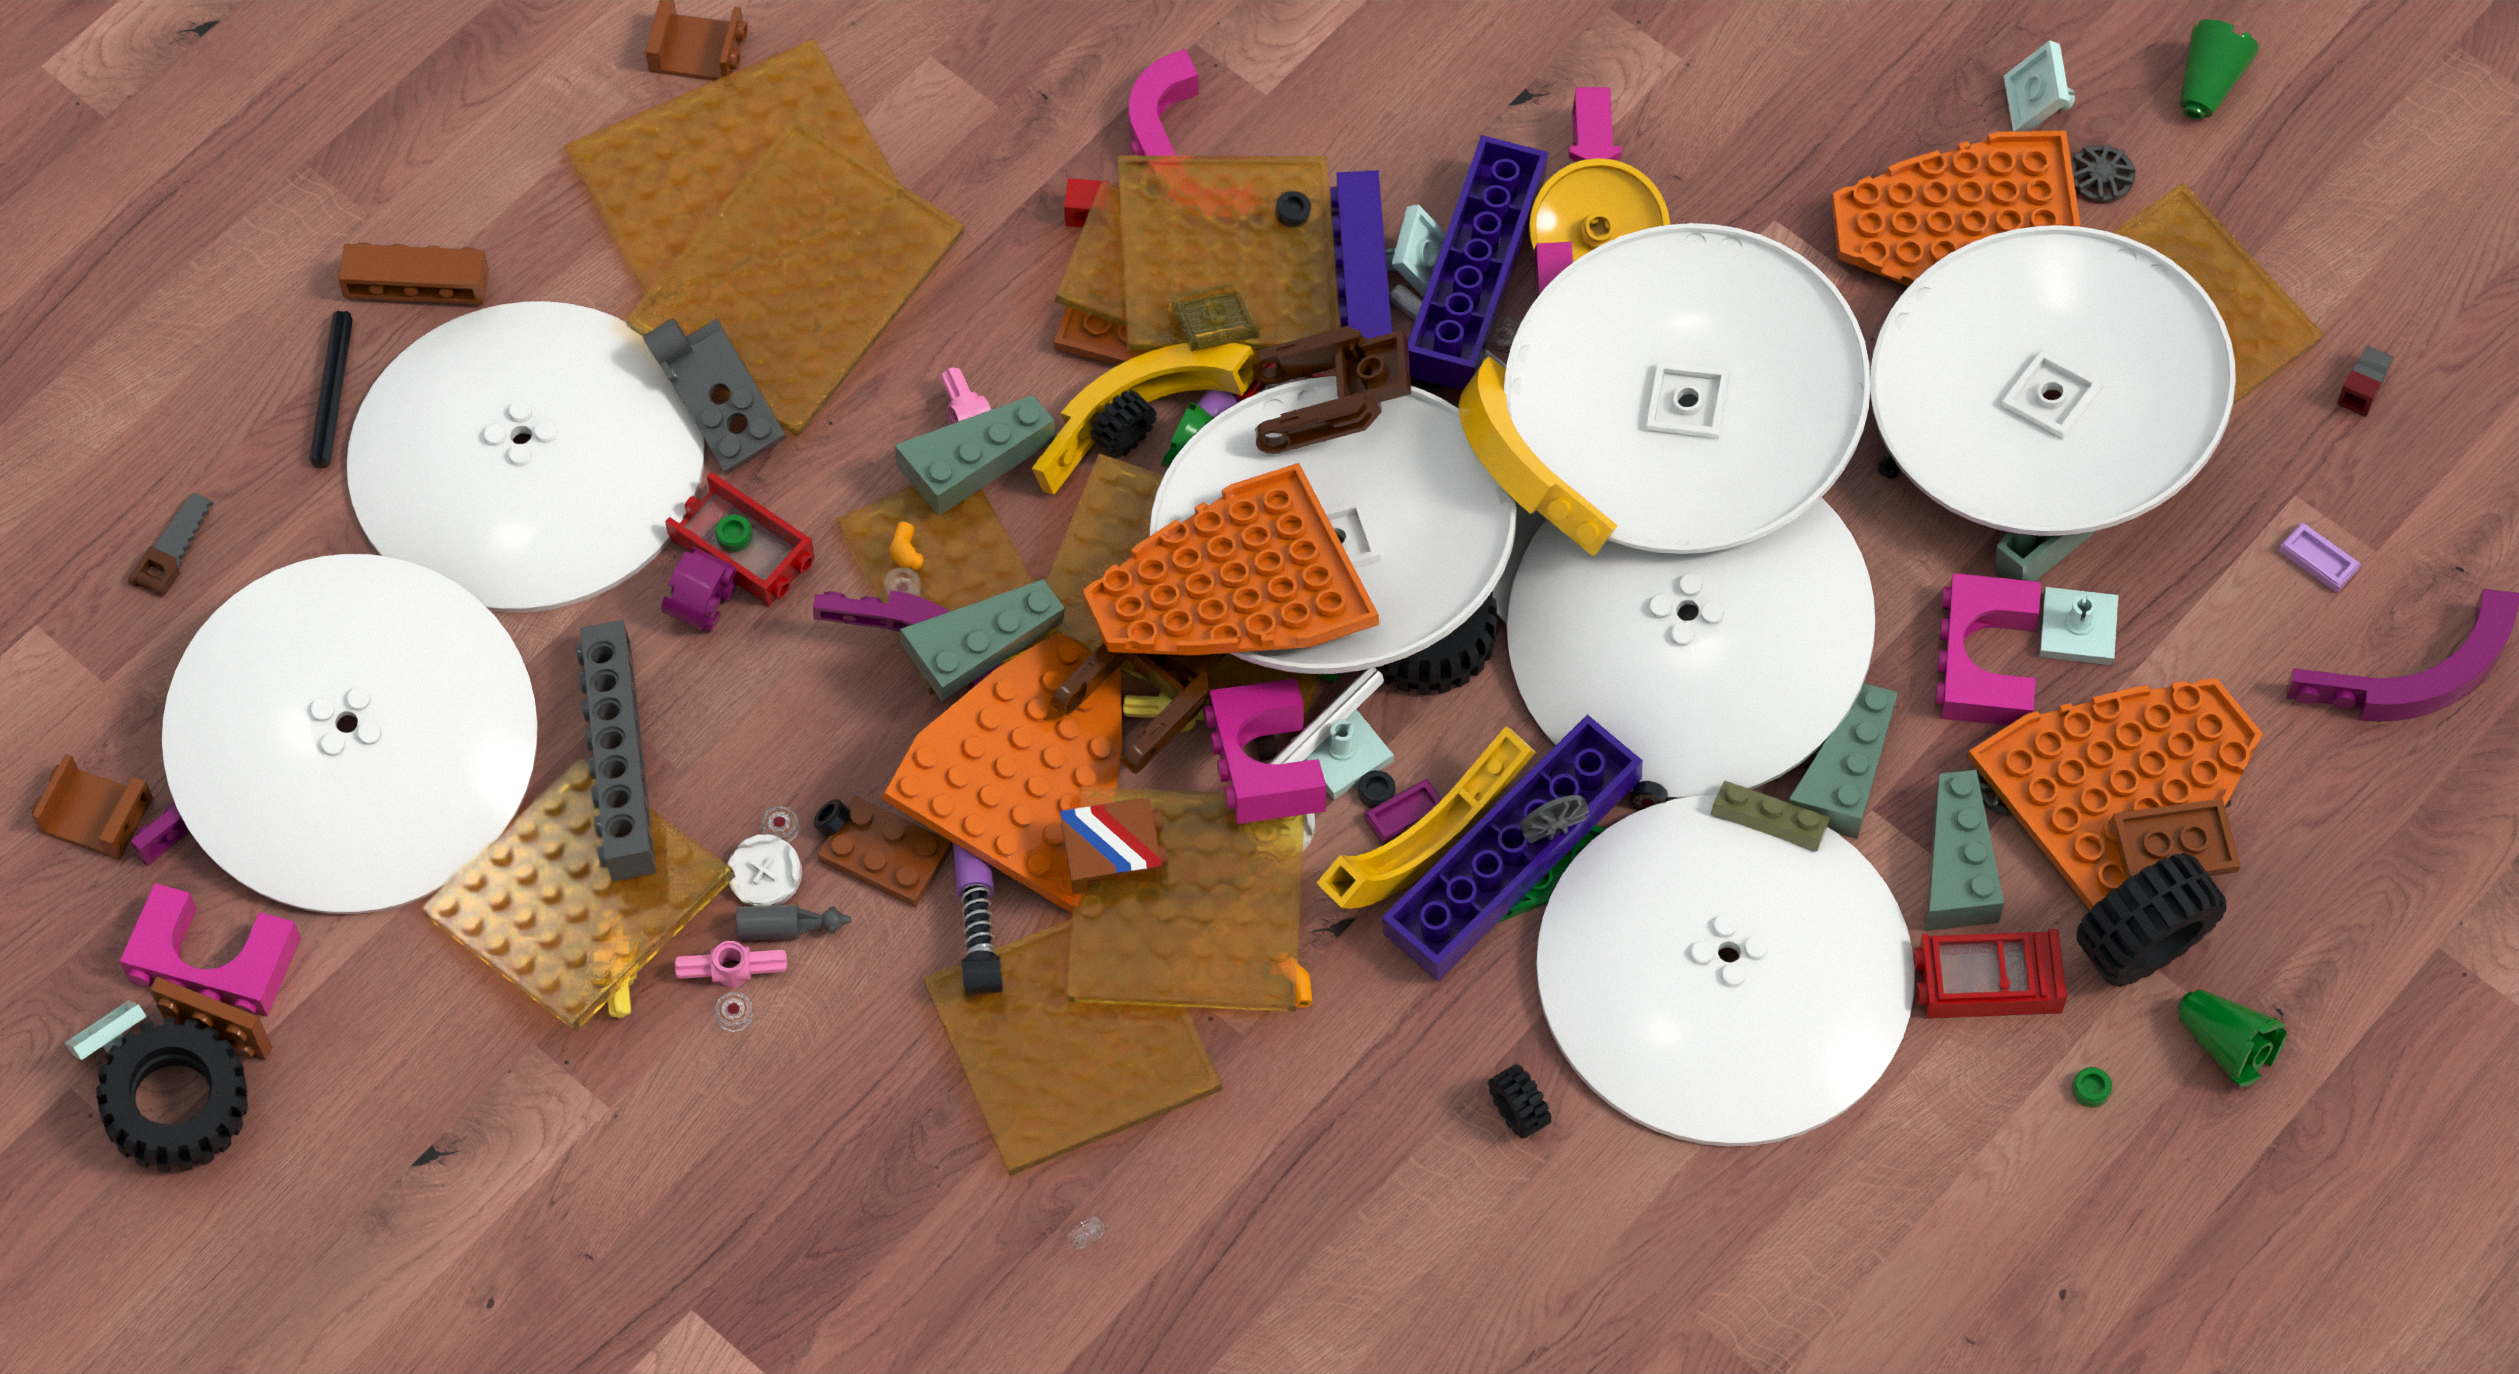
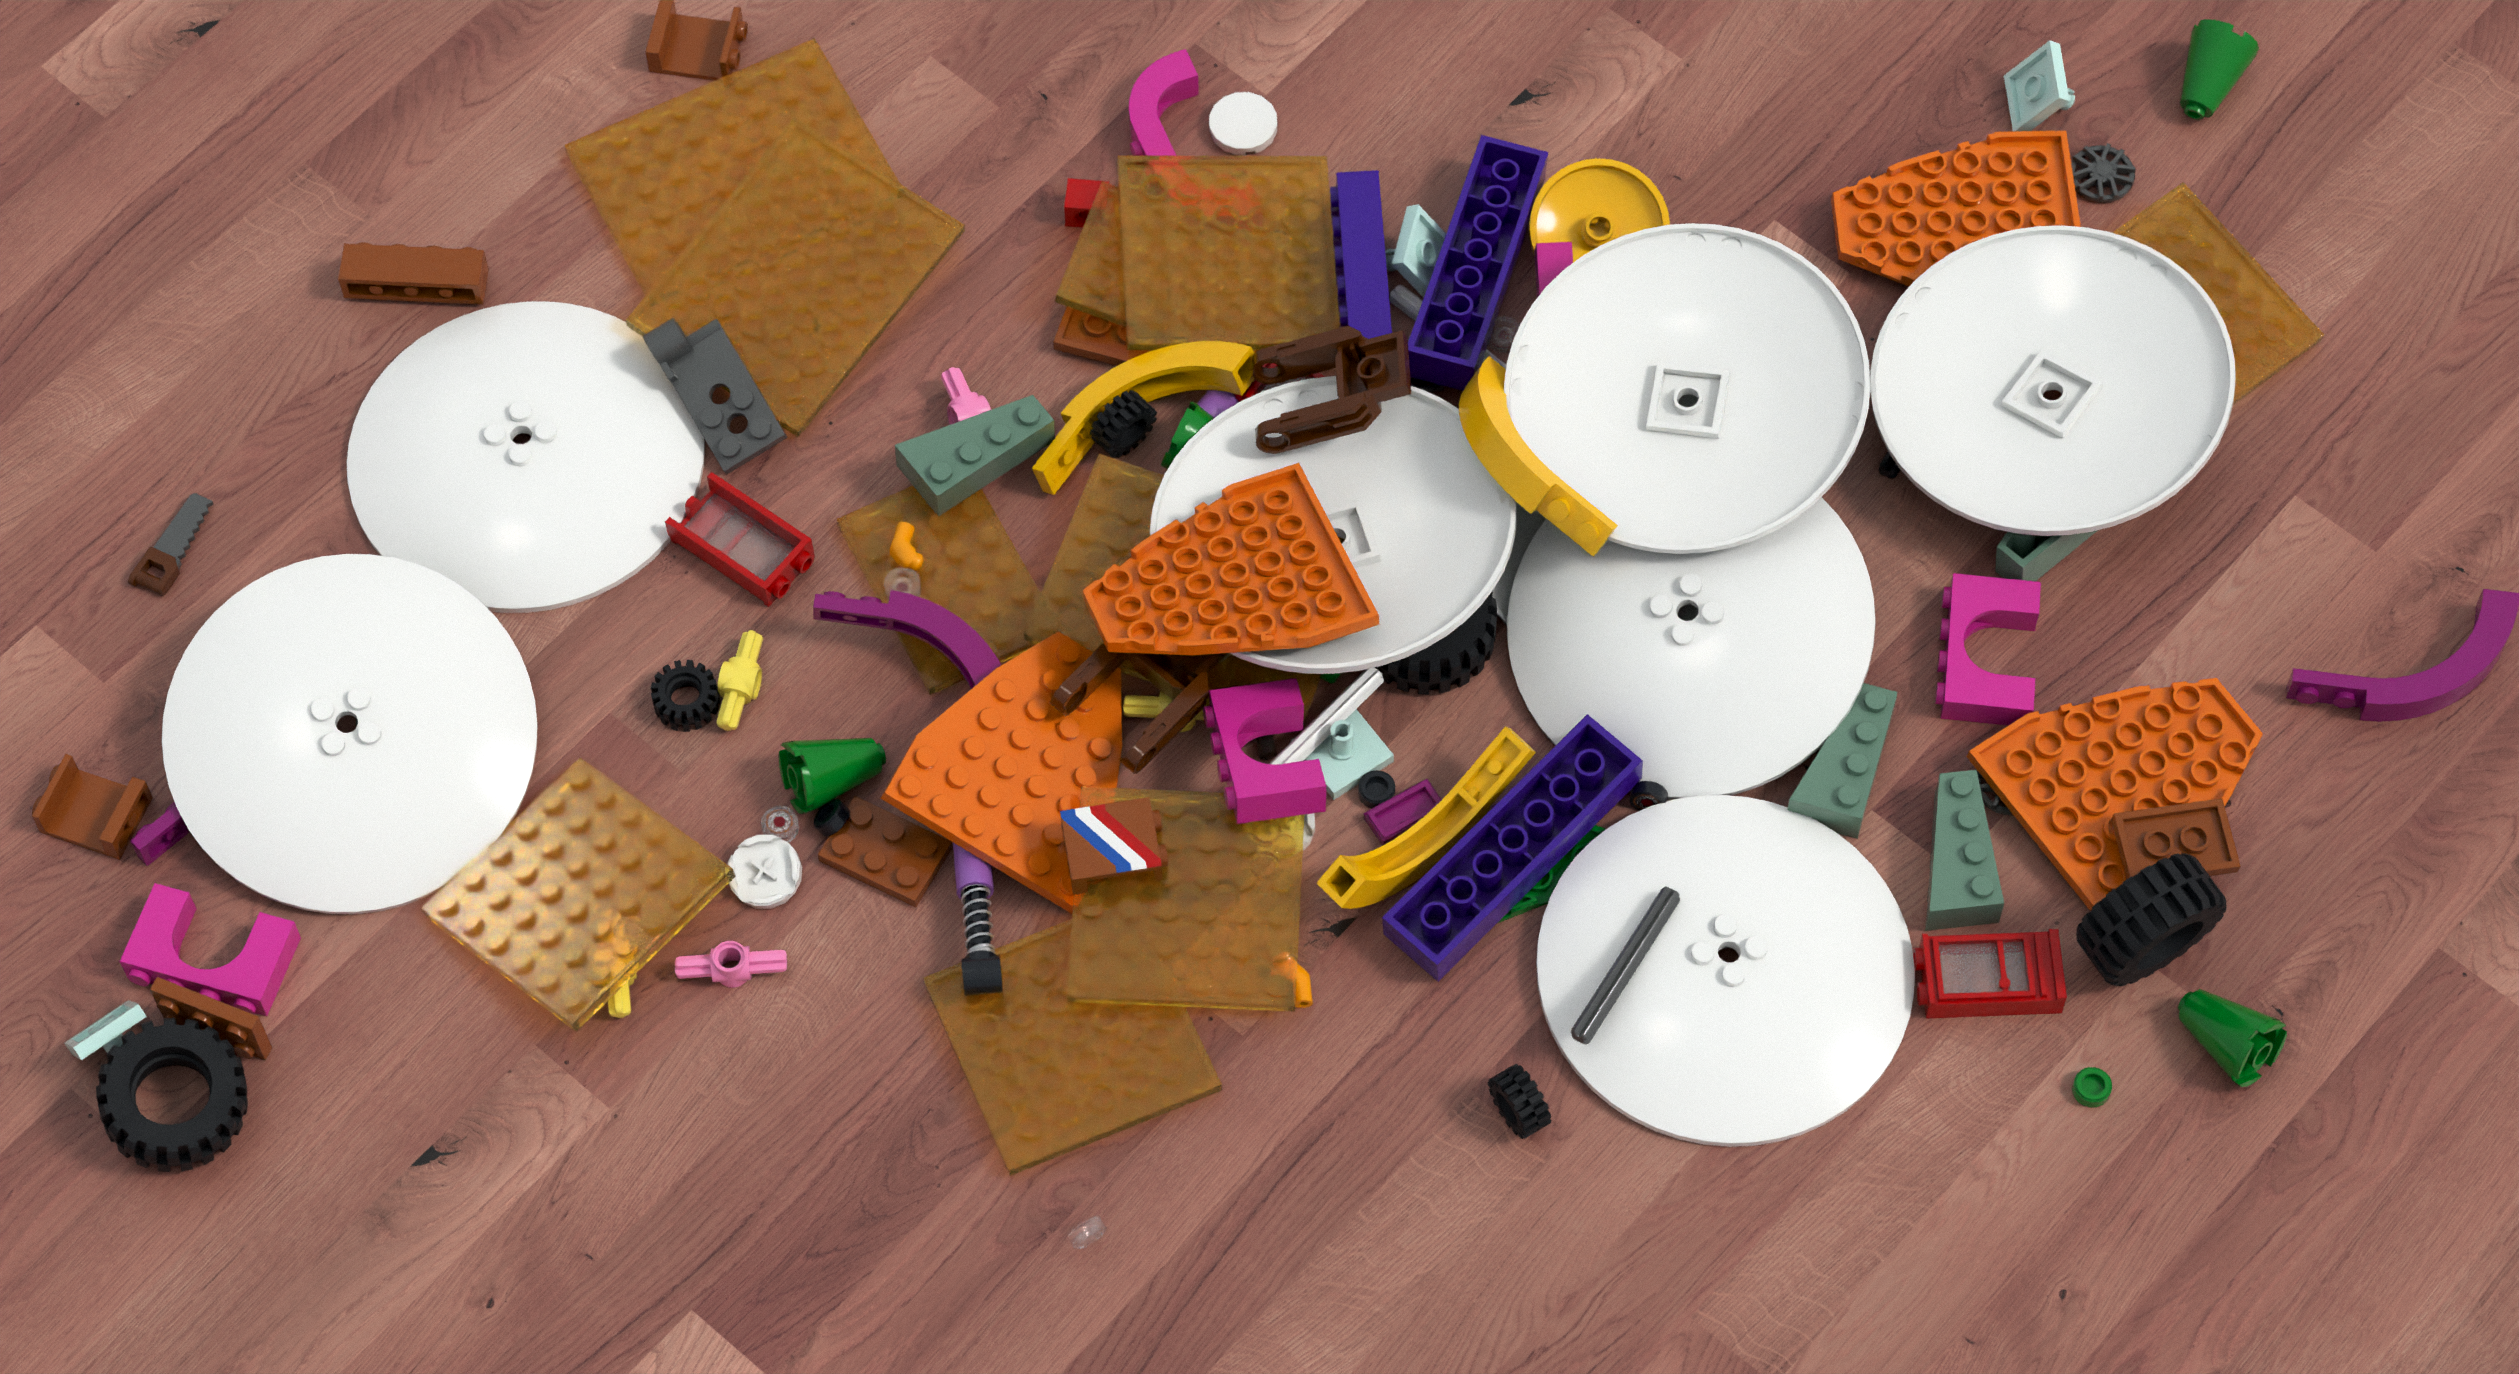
black axle [309,311,353,468] -> none
dark grey brick [576,619,657,882] -> none
magenta brick [661,546,737,632] -> none
green tile [715,515,753,552] -> none
clear tile [715,992,754,1032] -> none
dark grey wheel [737,905,851,941] -> none
sand green wedge [900,579,1065,701] -> none
clear yellow tile [1171,282,1260,351] -> none
black tile [1275,191,1311,228] -> none
dark grey wheel [1520,795,1589,843] -> none
dark pink piece [1568,87,1622,162] -> none
olive plate [1711,780,1830,851] -> none
light aqua tile [2039,587,2118,665] -> none
lavender tile [2279,522,2361,593] -> none
leg [2337,345,2394,417] -> none
none -> black tyre [651,660,720,732]
none -> light yellow axle [716,630,763,731]
none -> green cone [778,738,886,814]
none -> white tile [1209,92,1277,155]
none -> dark grey axle [1571,886,1680,1045]

